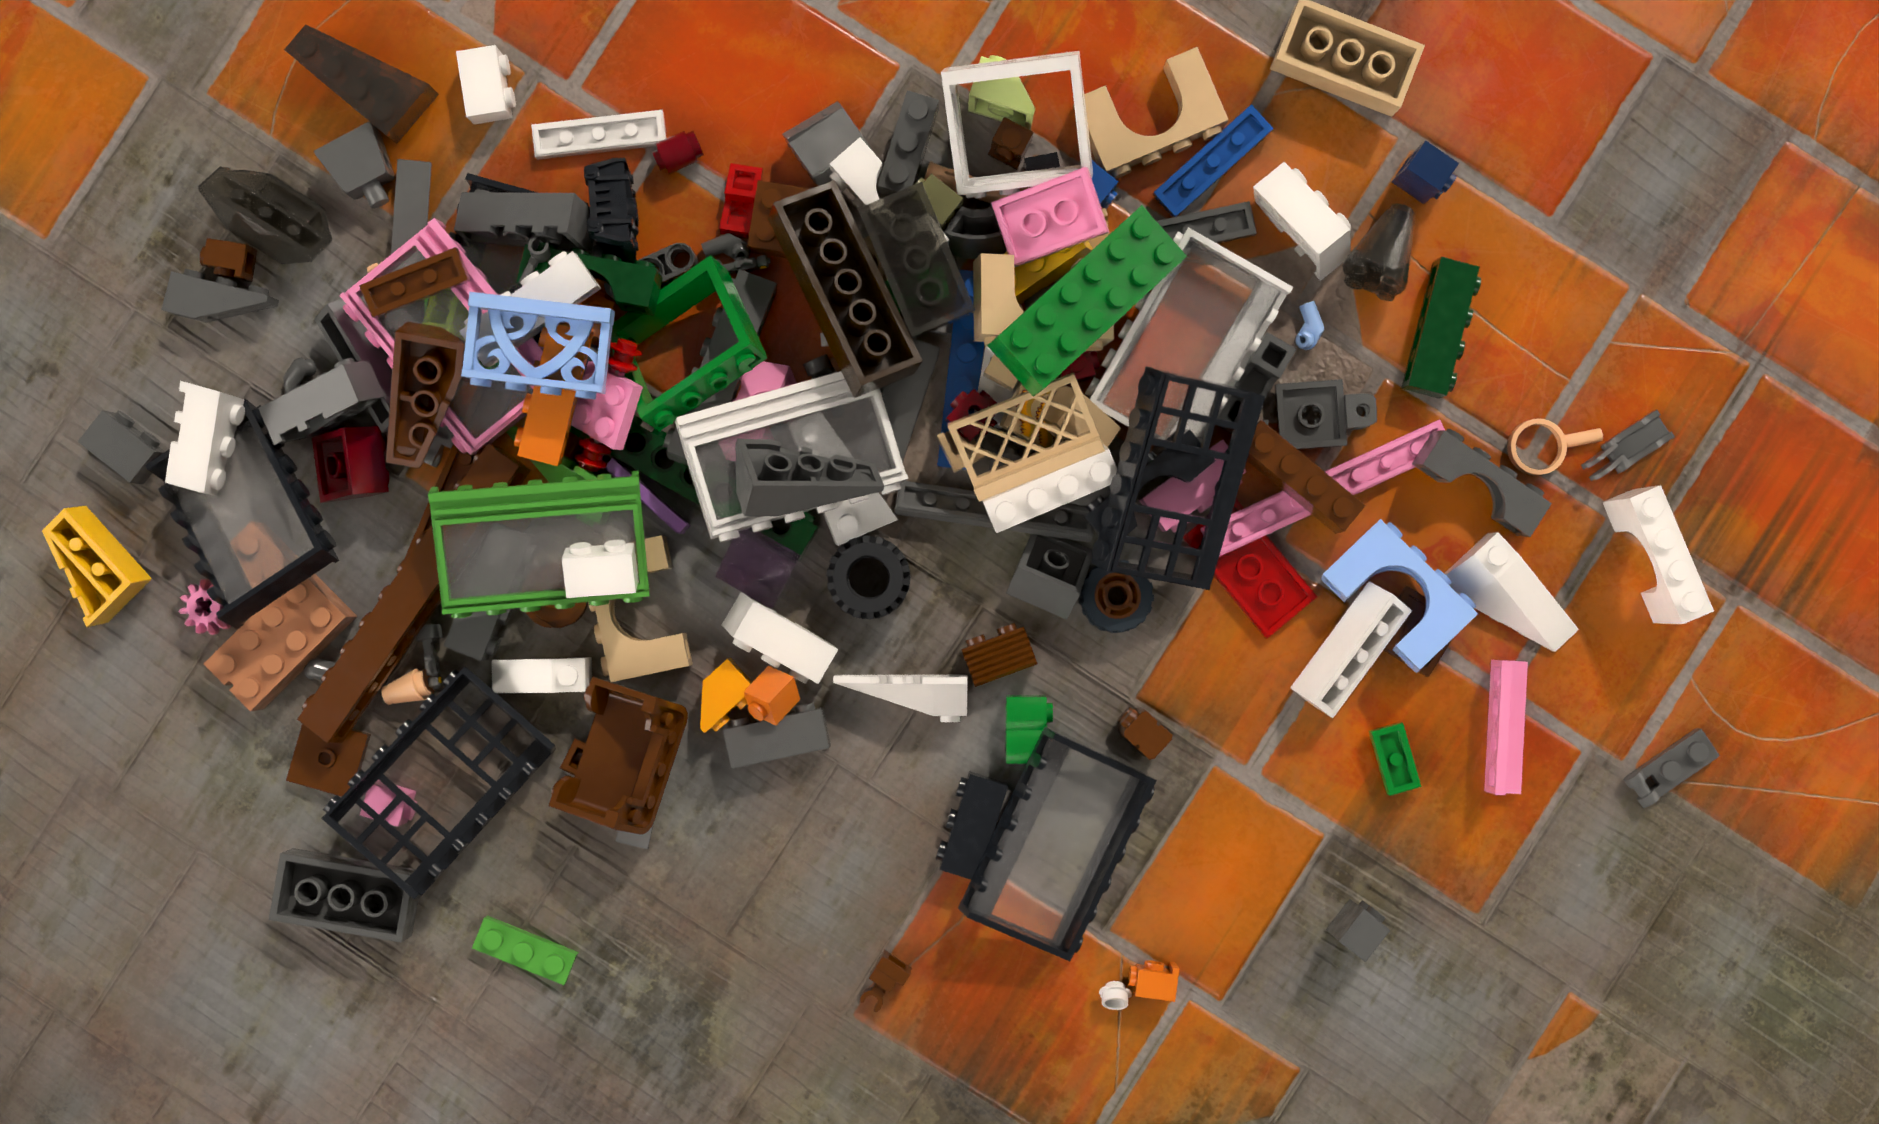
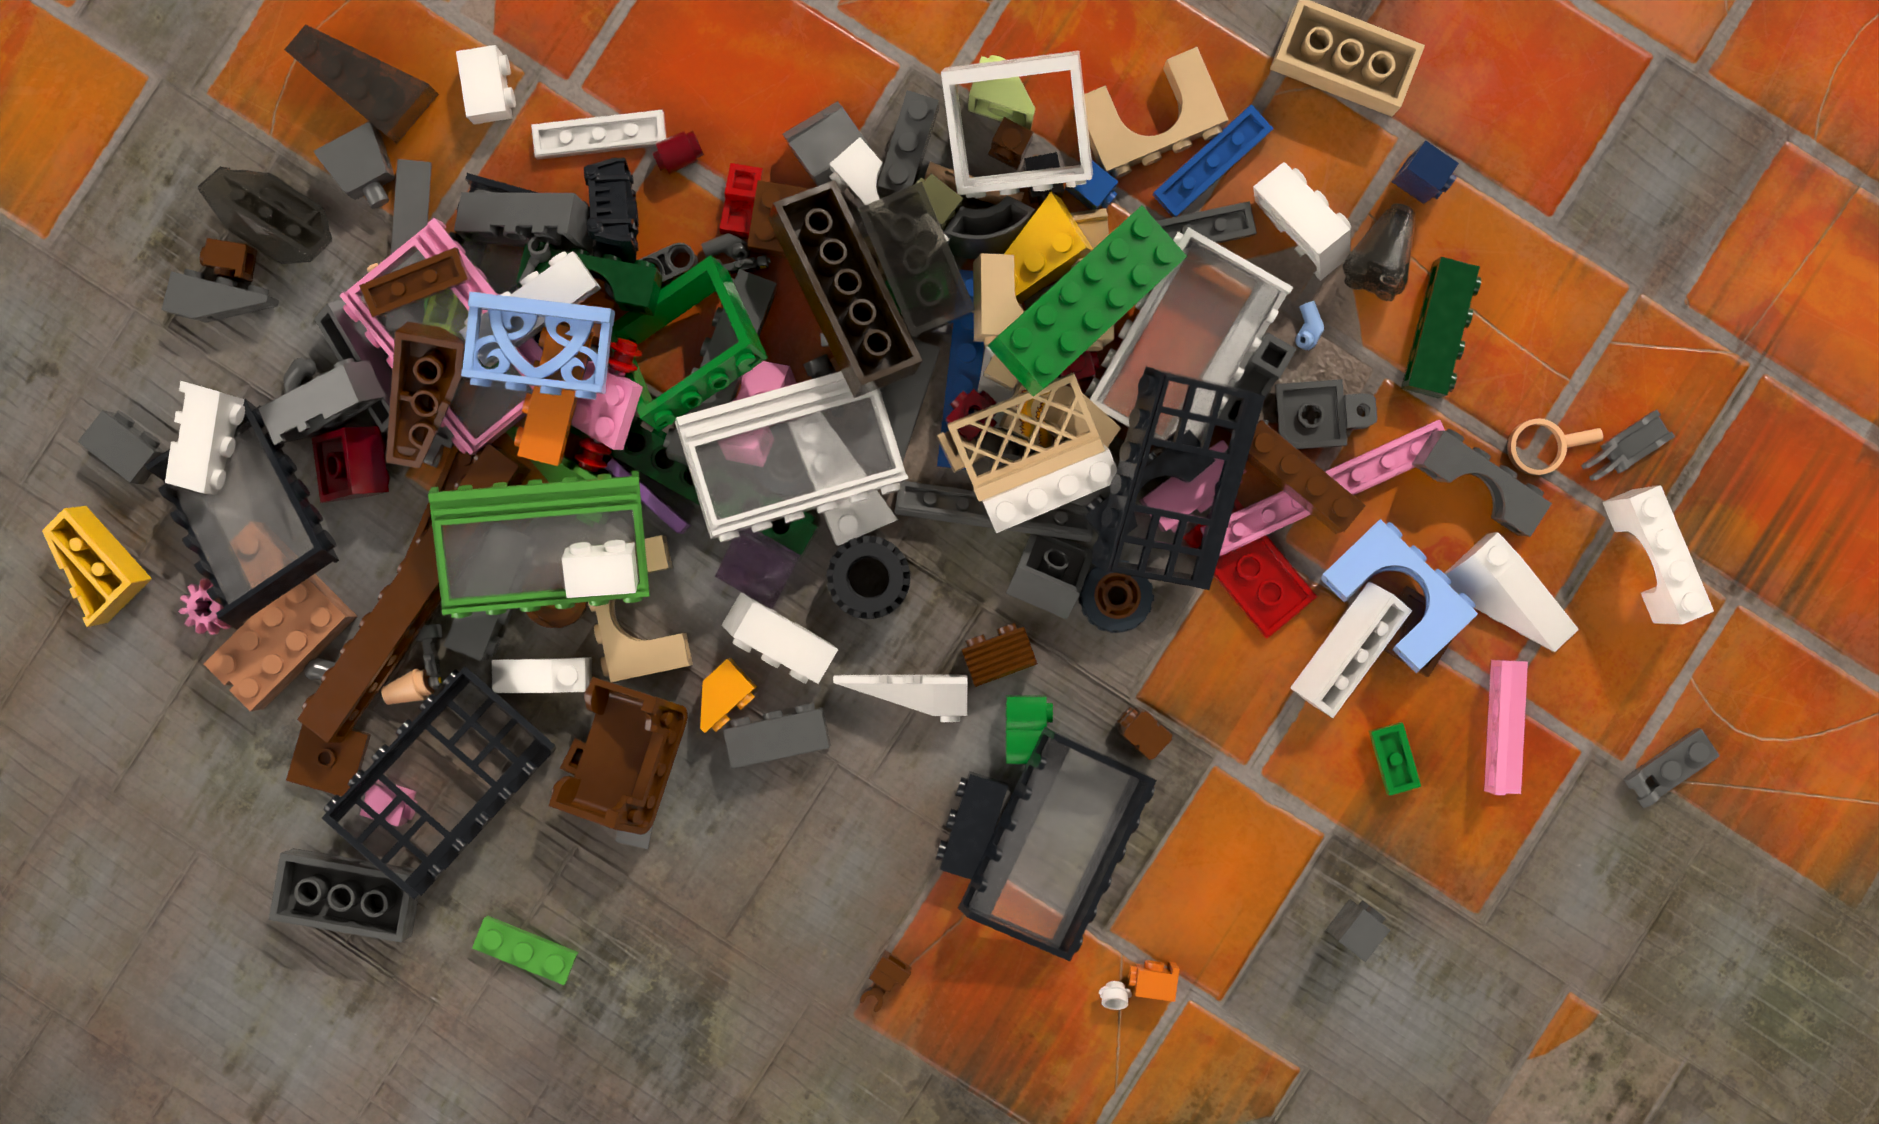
dark grey wedge [736,439,884,517] -> none
orange brick [744,666,801,726] -> none
bright pink tile [991,167,1109,267] -> none

